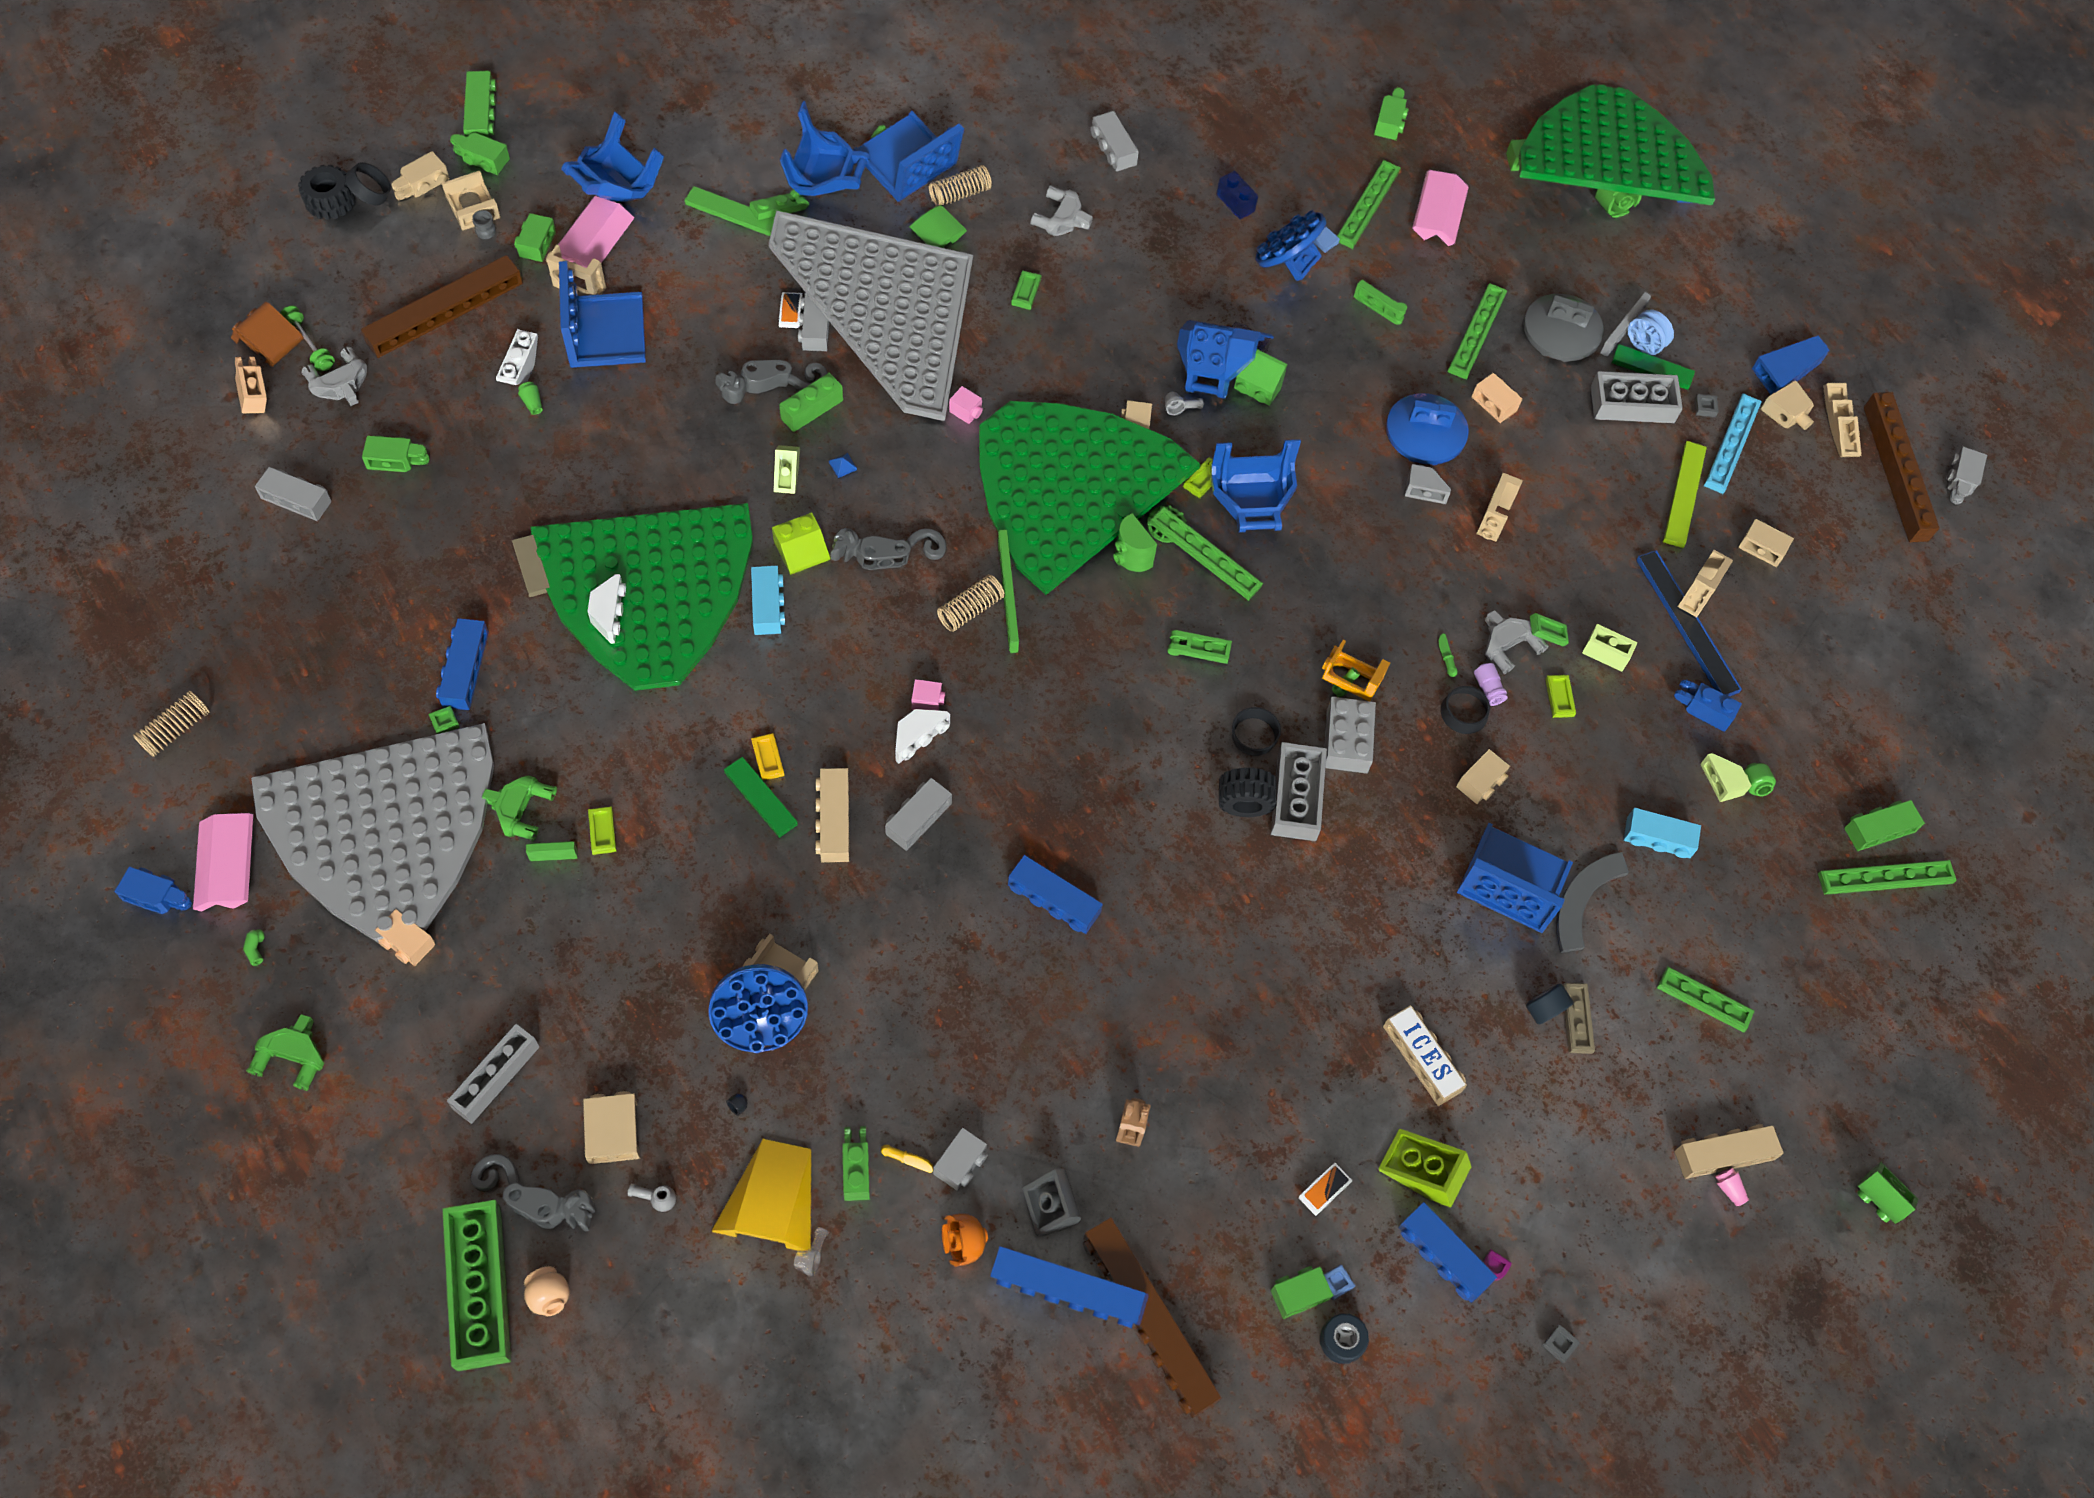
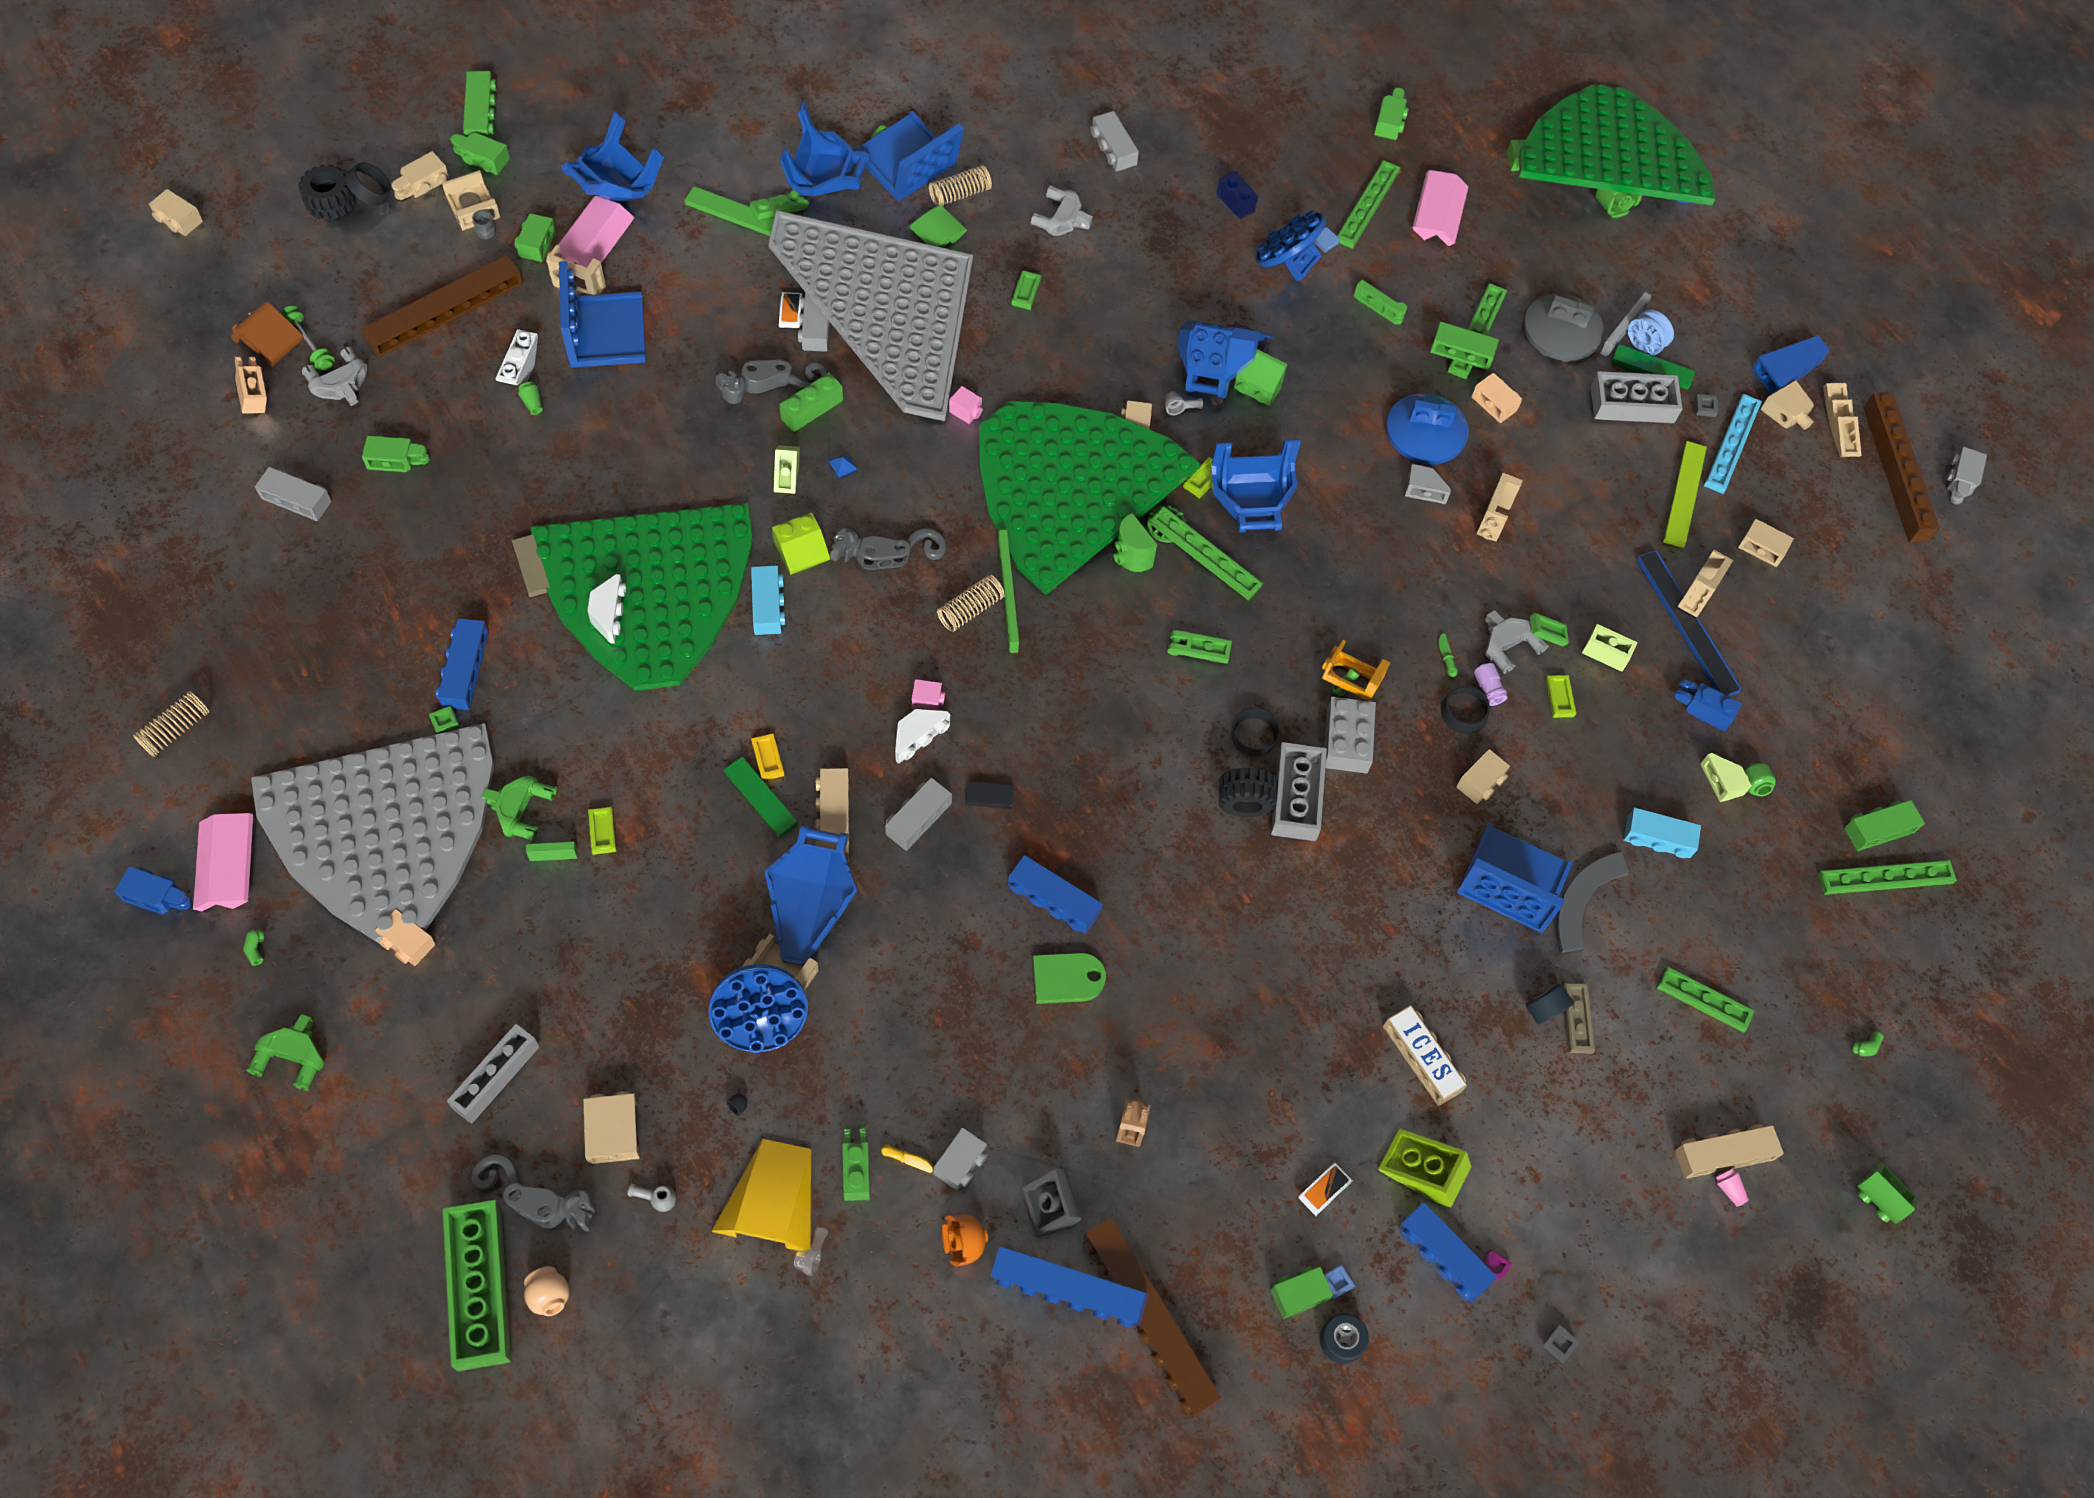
none -> tan brick [149,189,203,236]
none -> blue windscreen [765,824,858,965]
none -> black tile [966,781,1014,809]
none -> bright green tile [1033,953,1106,1004]
none -> bright green brick [1431,322,1499,370]
none -> bright green arm [1852,1031,1884,1057]

